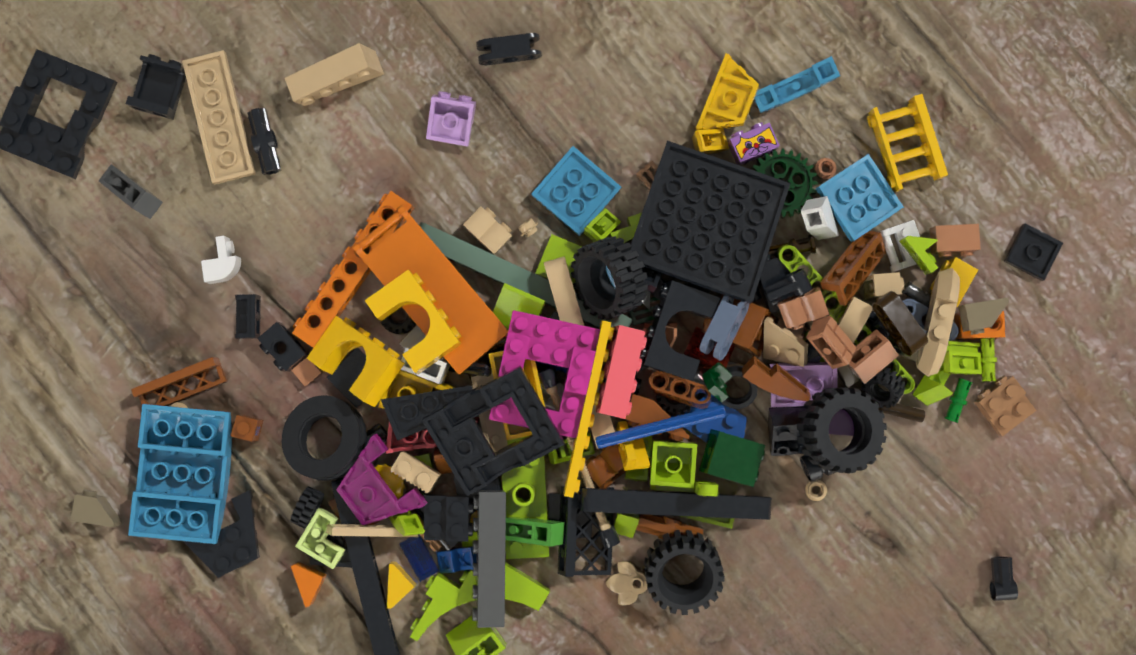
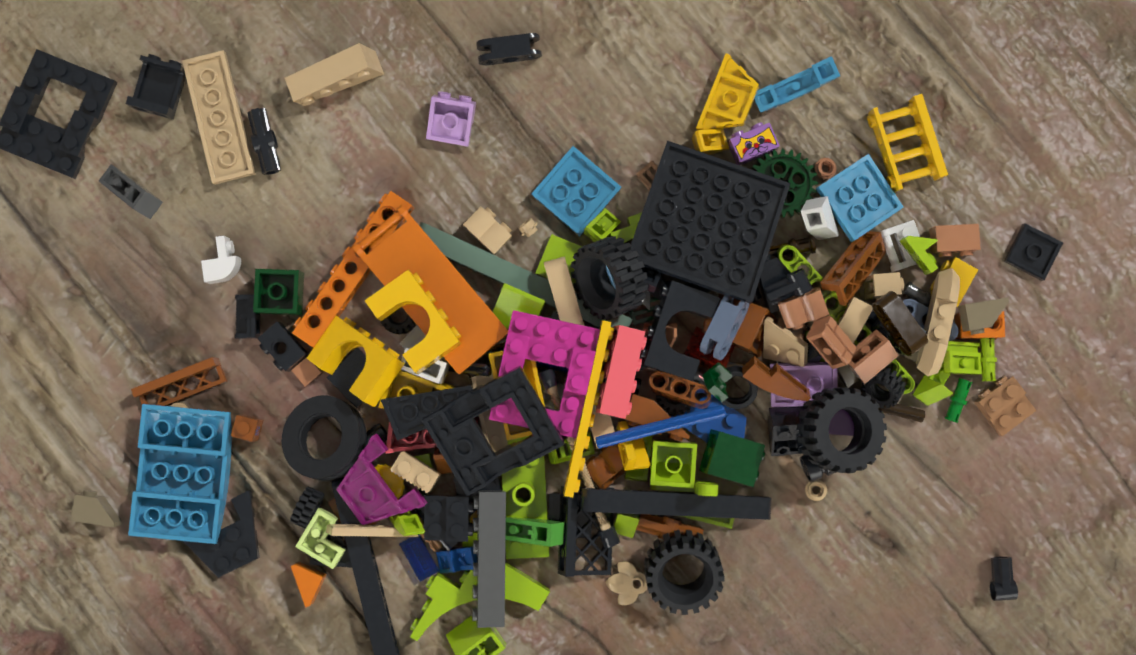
yellow slope [387,561,417,609] -> none
none -> dark green brick [253,269,304,315]

